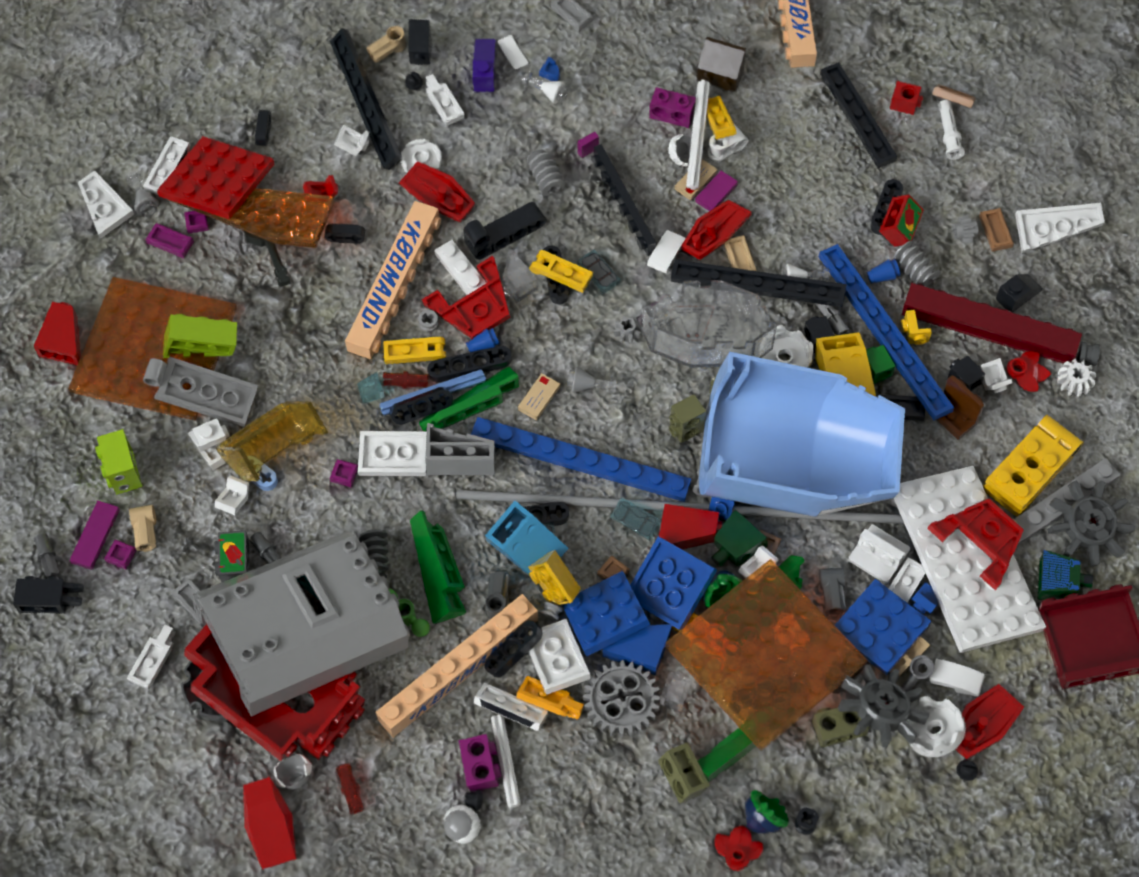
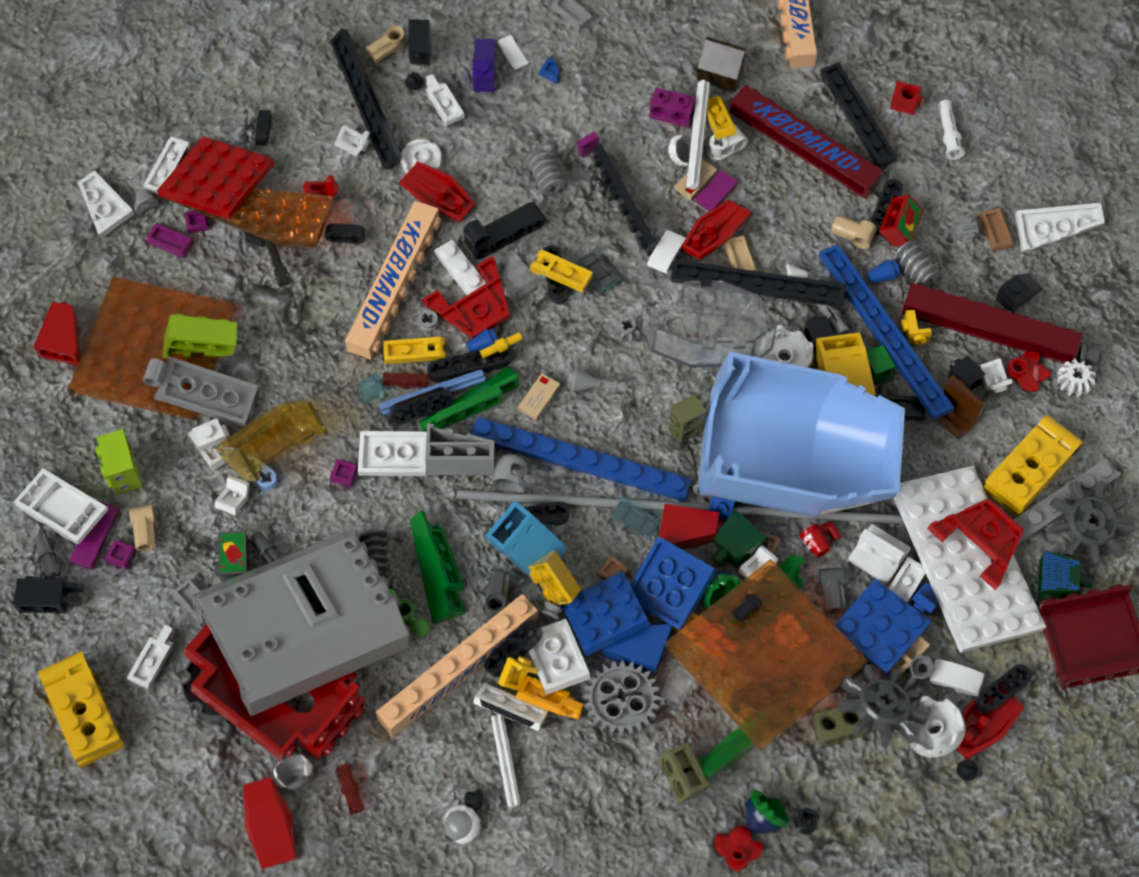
magenta brick [458,734,502,792] -> none
piece [522,72,568,104] -> none
medium nougat tile [932,84,976,108] -> none
none -> white slope [13,469,109,544]
none -> yellow hinge [38,651,125,768]
none -> yellow bar [480,332,523,359]
none -> light grey helmet [492,454,528,493]
none -> yellow bracket [498,656,538,690]
none -> dark red brick [730,85,883,199]
none -> black pin [732,593,762,623]
none -> red piece [799,521,842,558]
none -> tan piece [831,215,877,249]
none -> black beam [975,664,1032,714]

